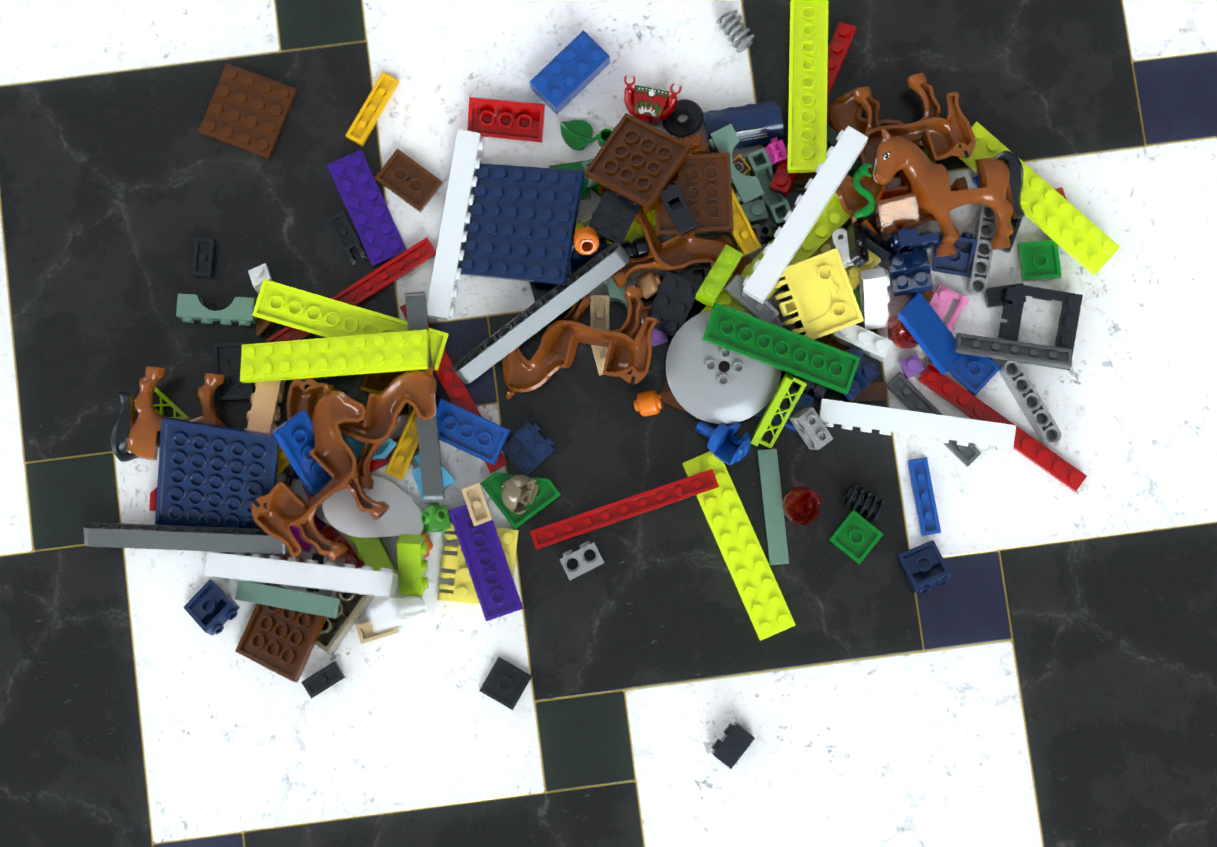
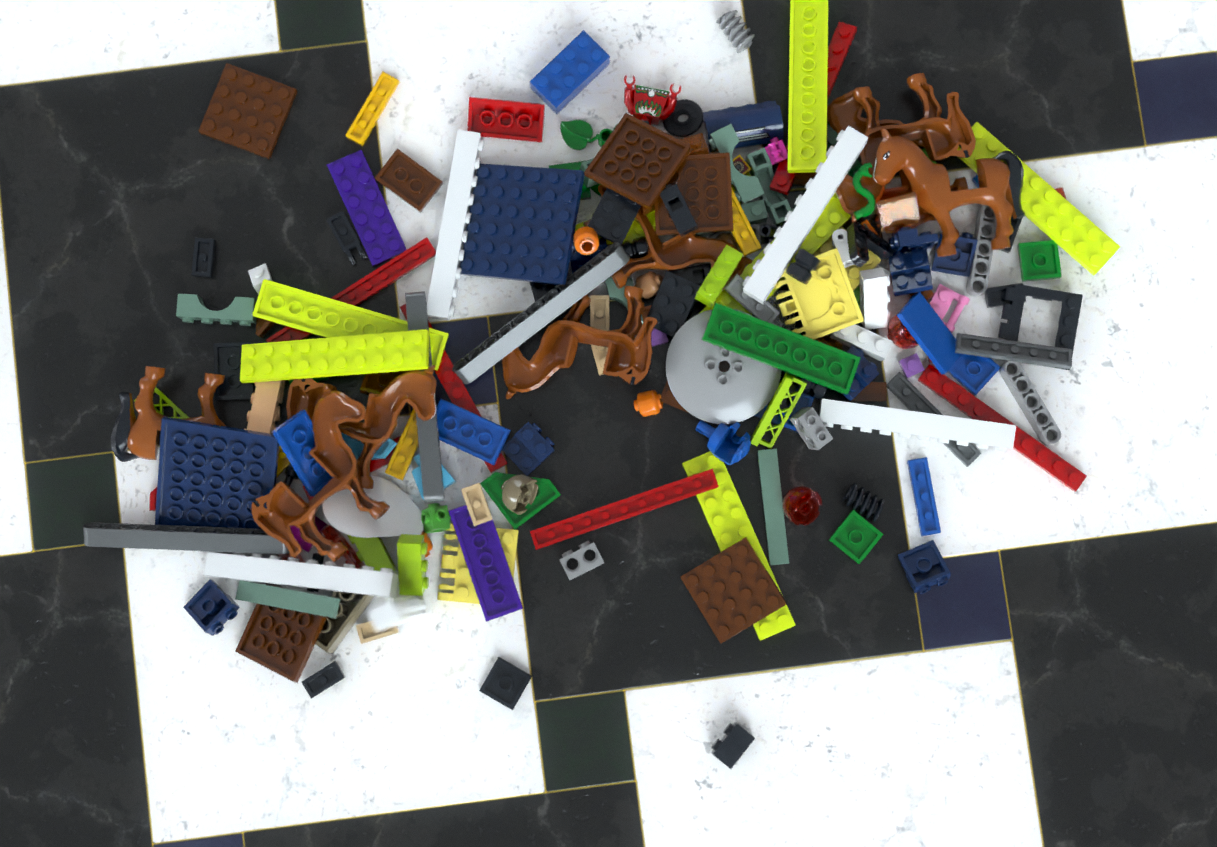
none -> reddish brown plate [680,537,787,644]
none -> black wheel [785,248,821,285]

